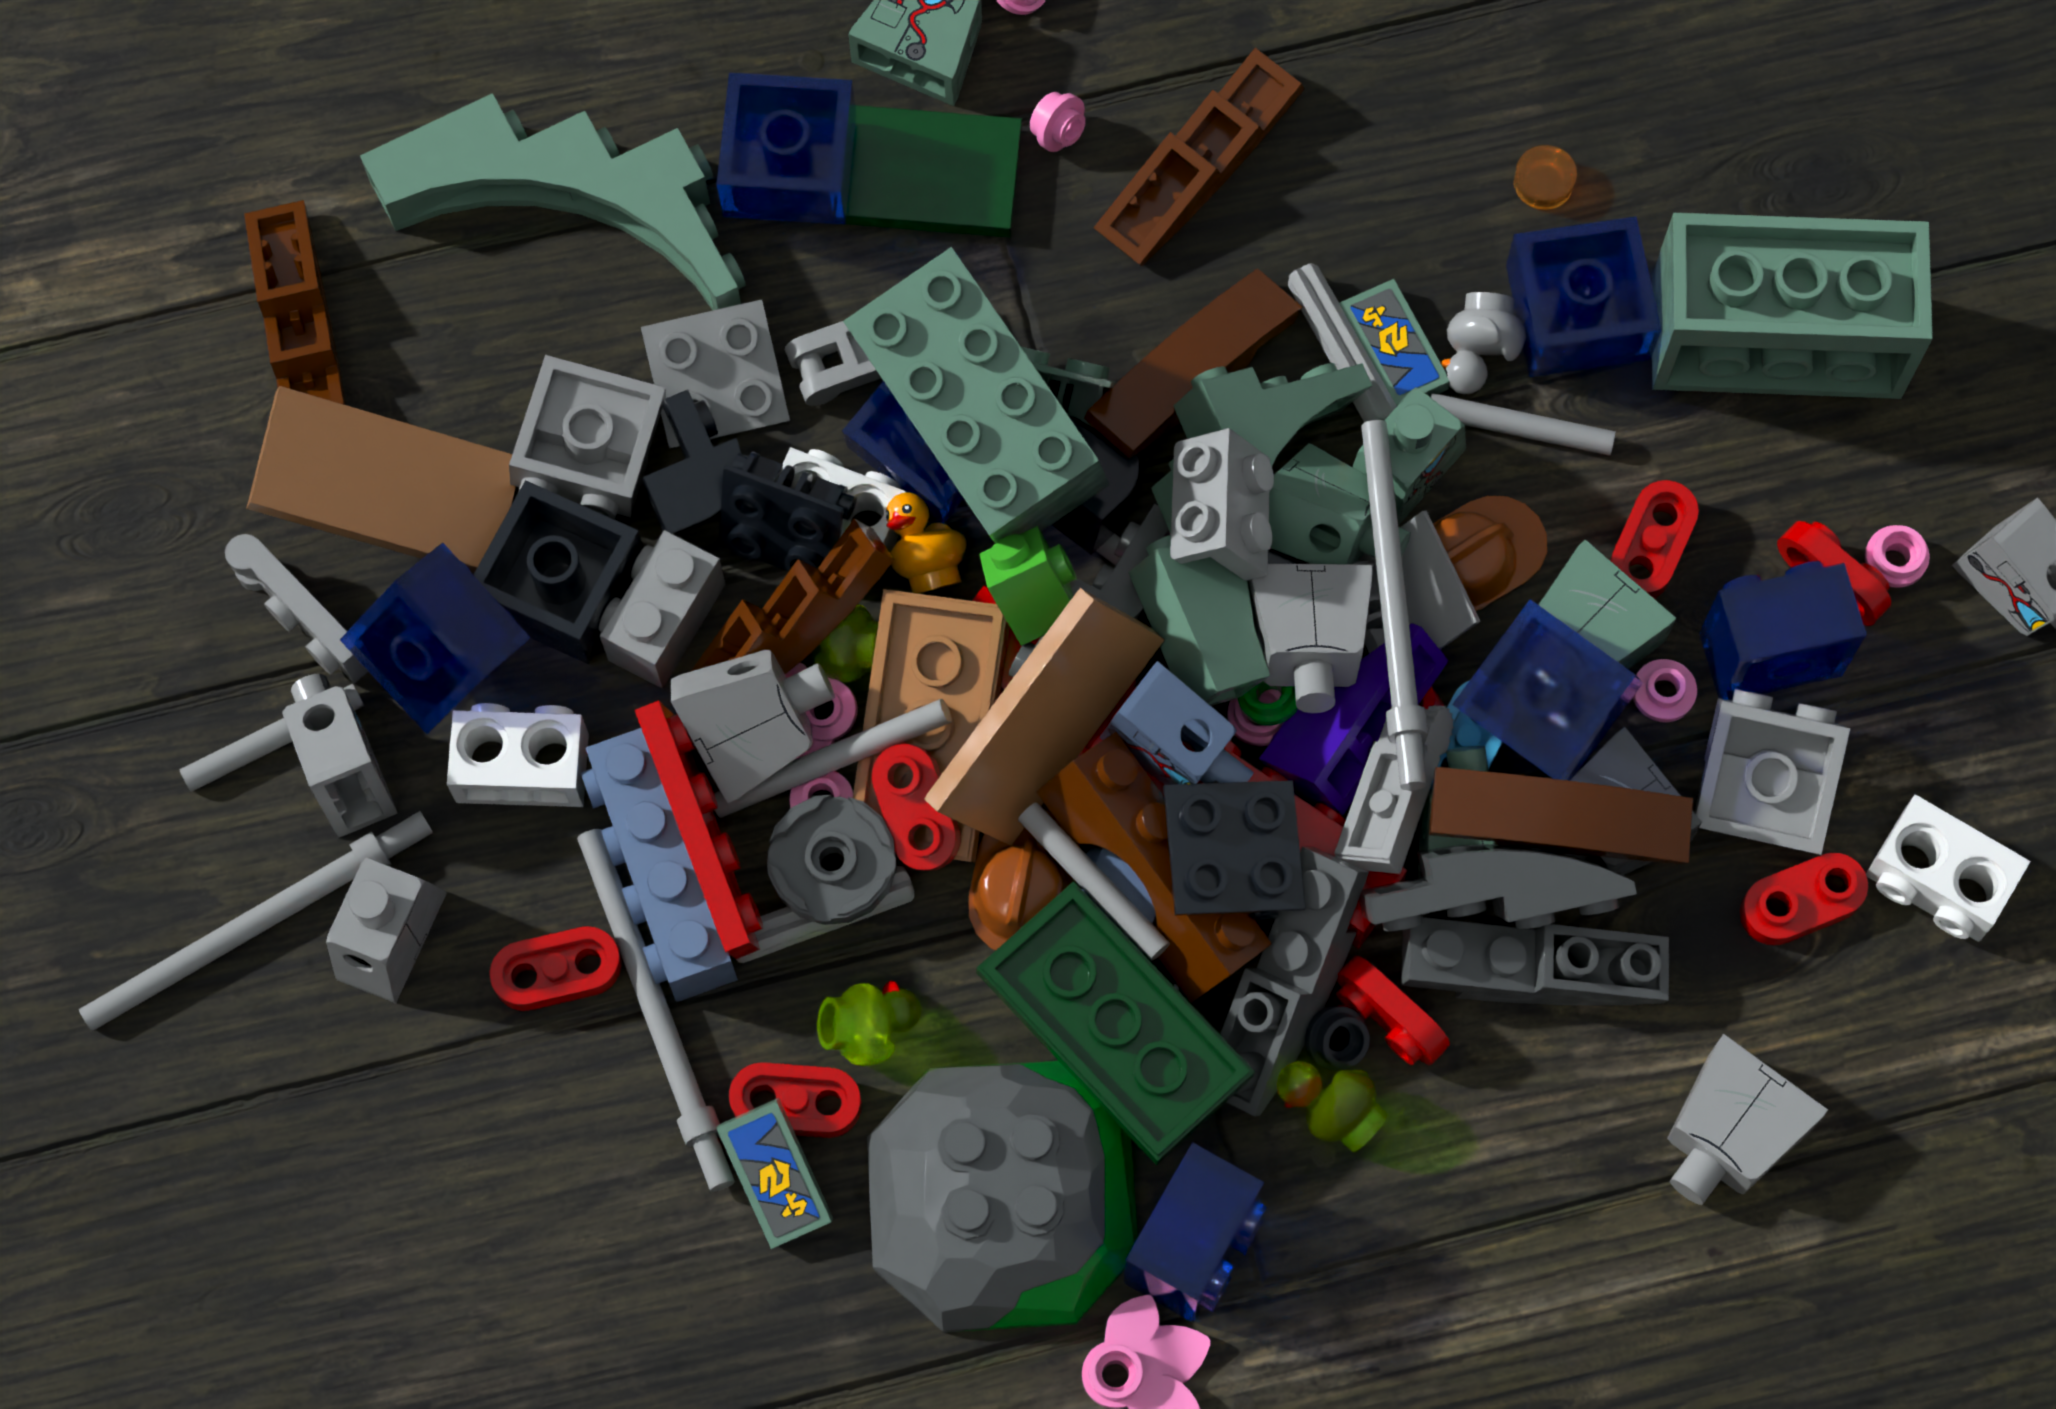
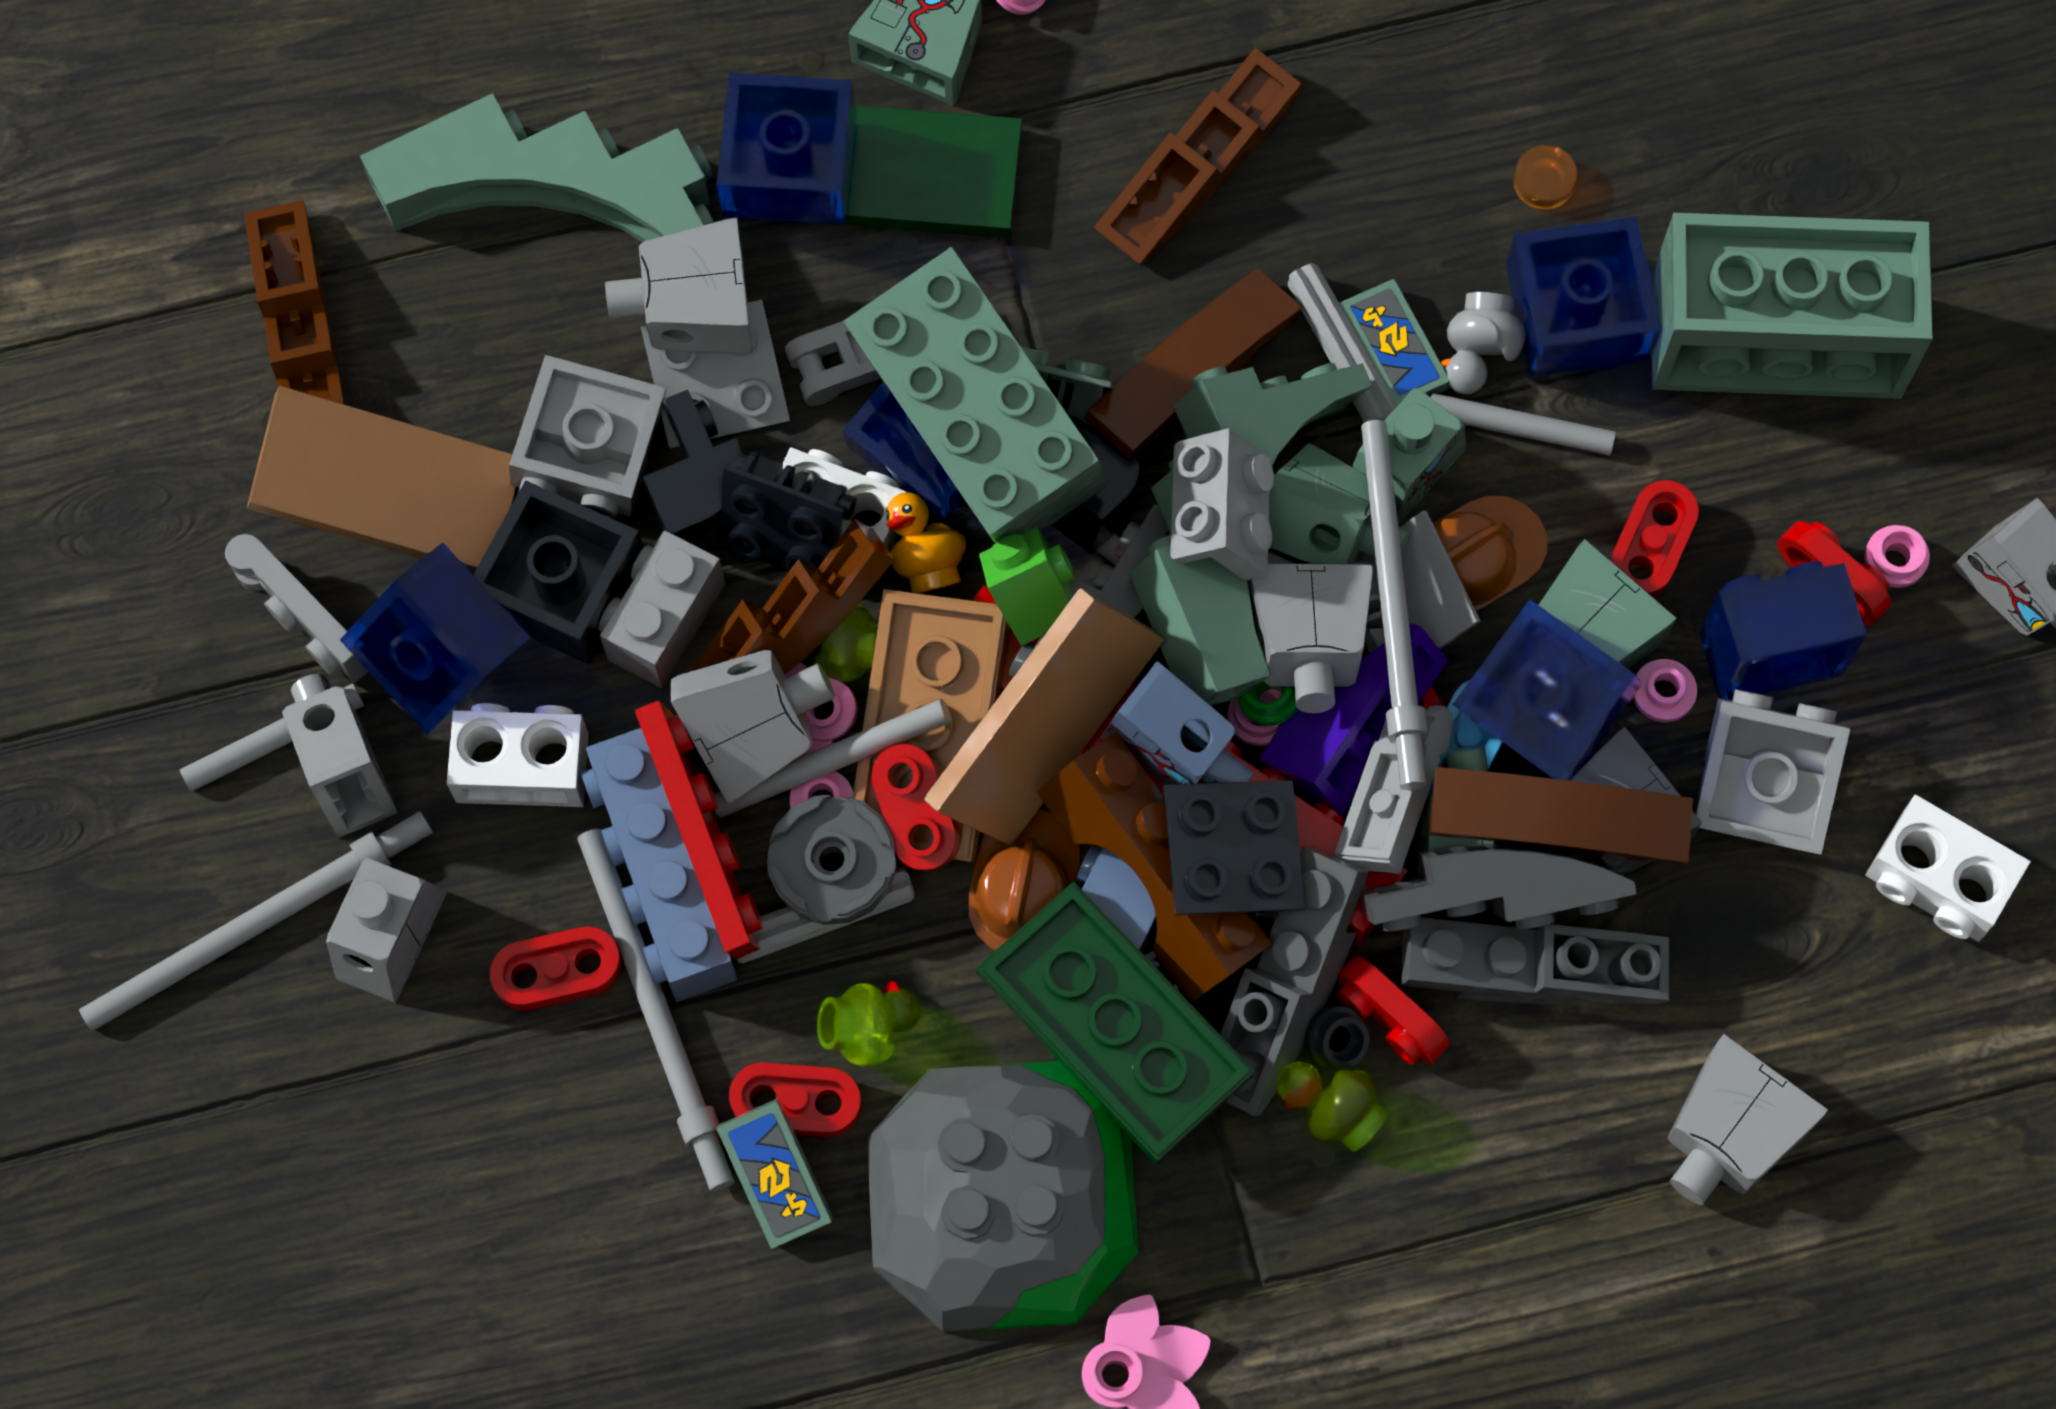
light grey bar [1018,802,1170,961] -> none
bright pink plate [1030,92,1085,152] -> none
clear blue brick [1124,1142,1268,1323] -> none
red plate [1740,853,1868,945] -> none
none -> light grey torso [605,218,753,353]

